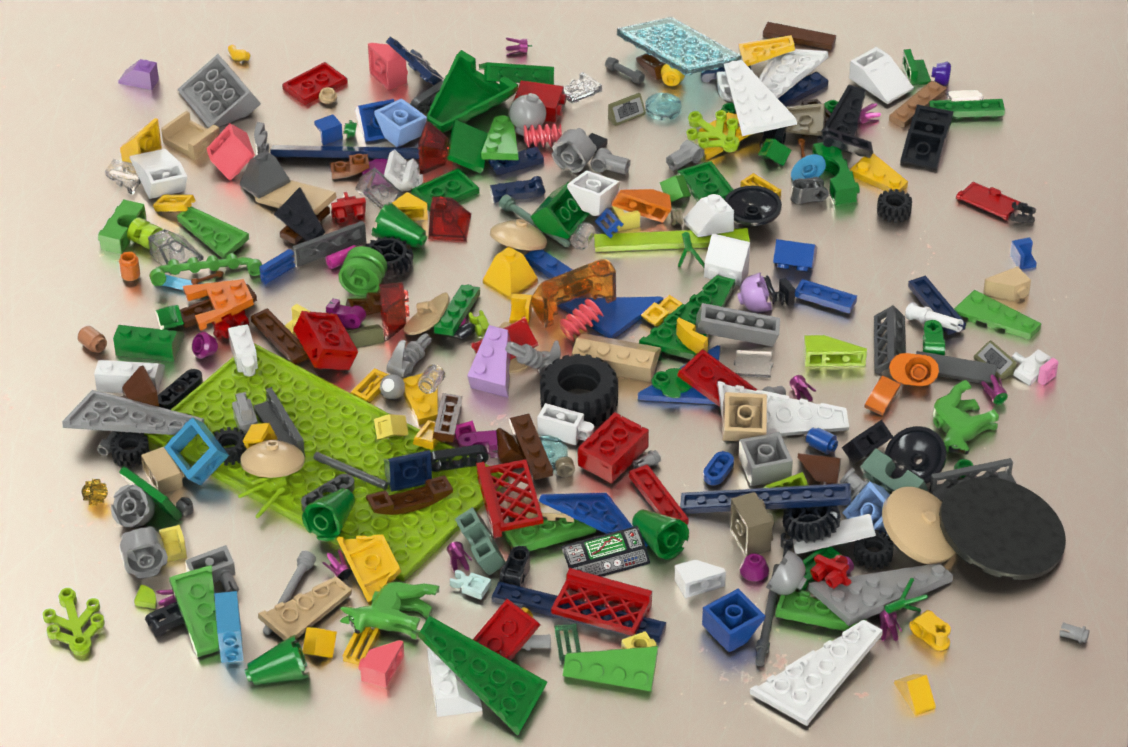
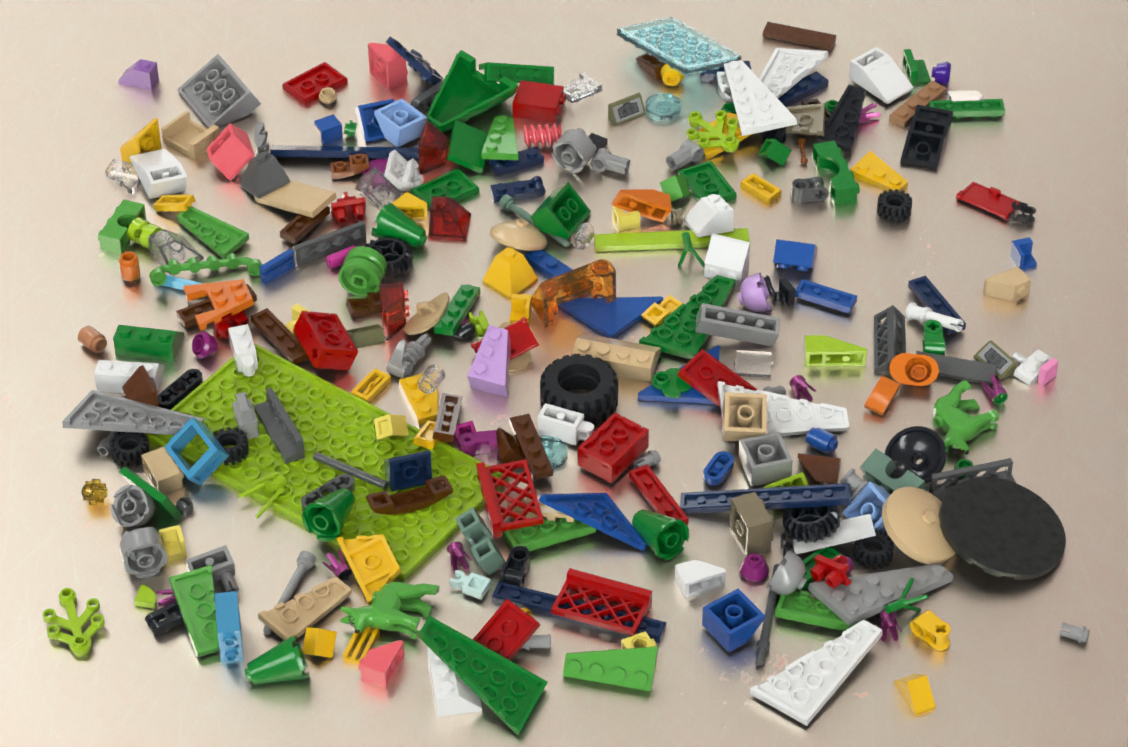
green panel [155,305,184,330] -> none
dark orange hinge [191,271,223,285] -> none
yellow arm [228,44,251,62] -> none
tan dish [241,440,305,478] -> none
yellow panel [243,423,278,449] -> none
black wing [274,187,325,241] -> none
magenta leg [326,298,366,329] -> none
light grey piece [380,374,405,400] -> none
black beam [431,444,489,472] -> none
light grey piece [505,340,561,376] -> none
flat silver piece [506,37,532,56] -> none
light grey brick [509,93,546,135] -> none
clear green tile [554,624,581,665] -> none
dark tan bush [555,456,575,477] -> none
coral piece [560,299,603,342] -> none
sticker [561,526,650,577] -> none
white slope [567,170,619,216] -> none
blue tile [595,208,624,238] -> none
dark grey bar [605,57,645,84] -> none
yellow slope [676,318,708,354] -> none
black dish [725,186,782,226] -> none
yellow wing [738,35,795,66] -> none
dark azure dish [791,154,826,181] -> none
black plate [821,127,873,158] -> none
black brick [841,420,893,465] -> none
bright green wing [954,290,1041,340] -> none

